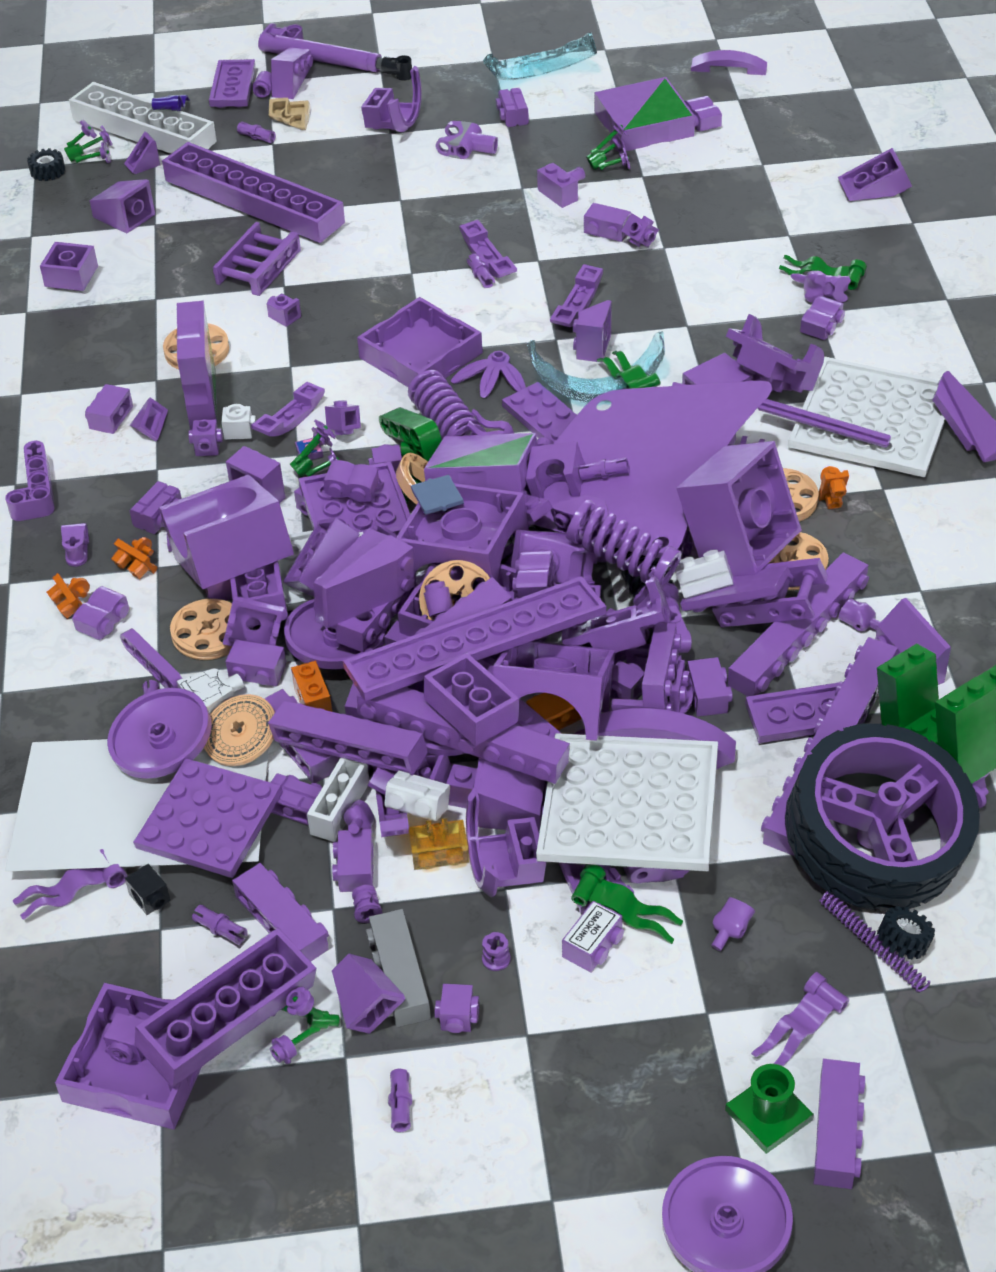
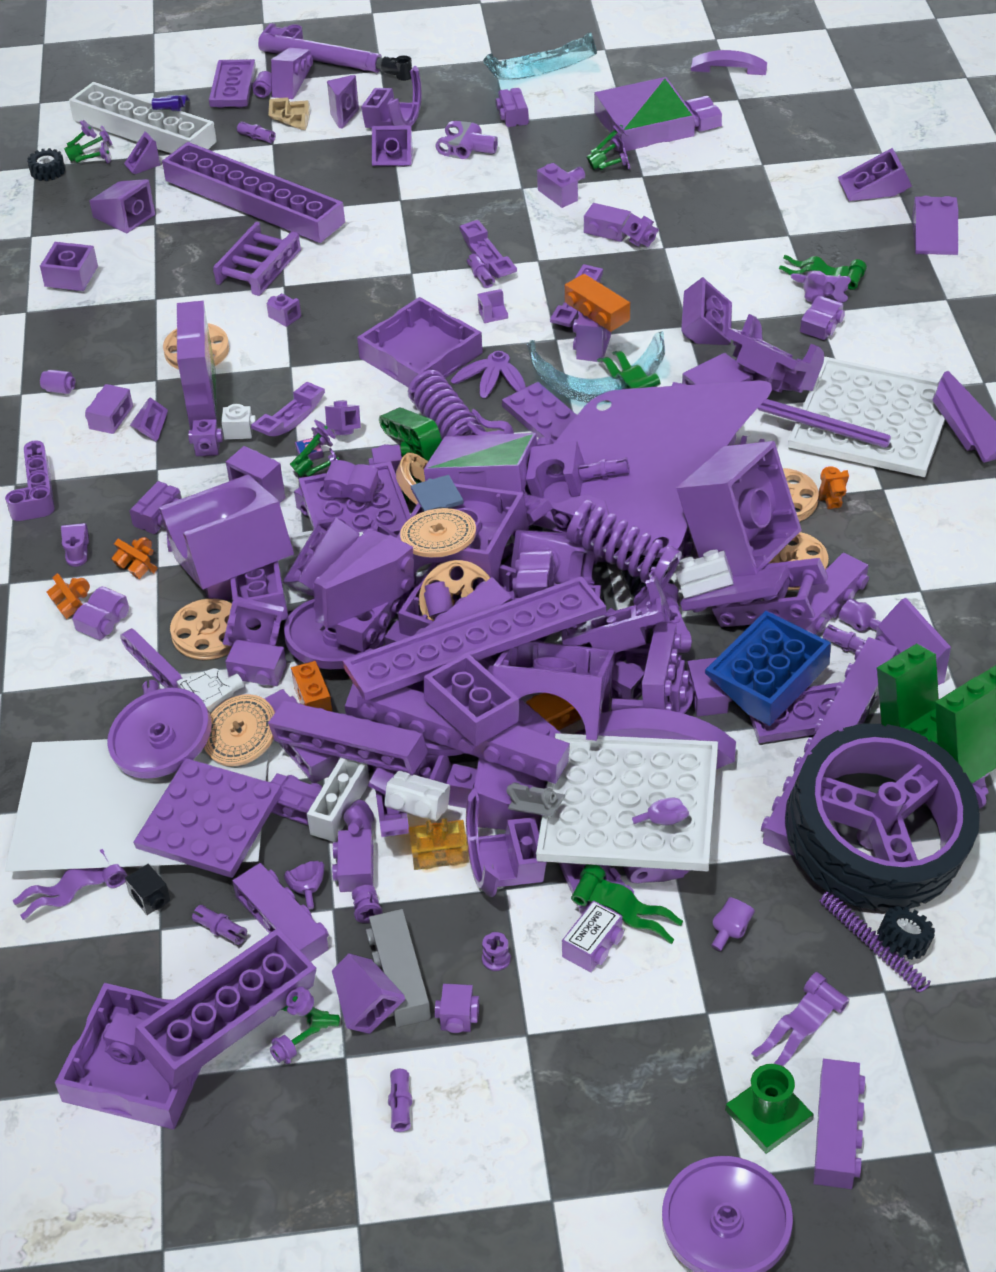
none -> medium lavender brick [40,370,75,394]
none -> medium lavender piece [284,861,324,909]
none -> medium lavender slope [327,75,359,129]
none -> medium lavender slope [372,125,413,166]
none -> light nougat piece [400,508,476,557]
none -> medium lavender panel [477,289,508,323]
none -> light grey hinge [506,782,565,817]
none -> orange brick [565,274,630,332]
none -> medium lavender piece [632,797,689,825]
none -> medium lavender slope [681,277,732,345]
none -> blue slope [705,611,831,726]
none -> medium lavender pin [823,624,866,653]
none -> medium lavender slope [912,196,958,255]

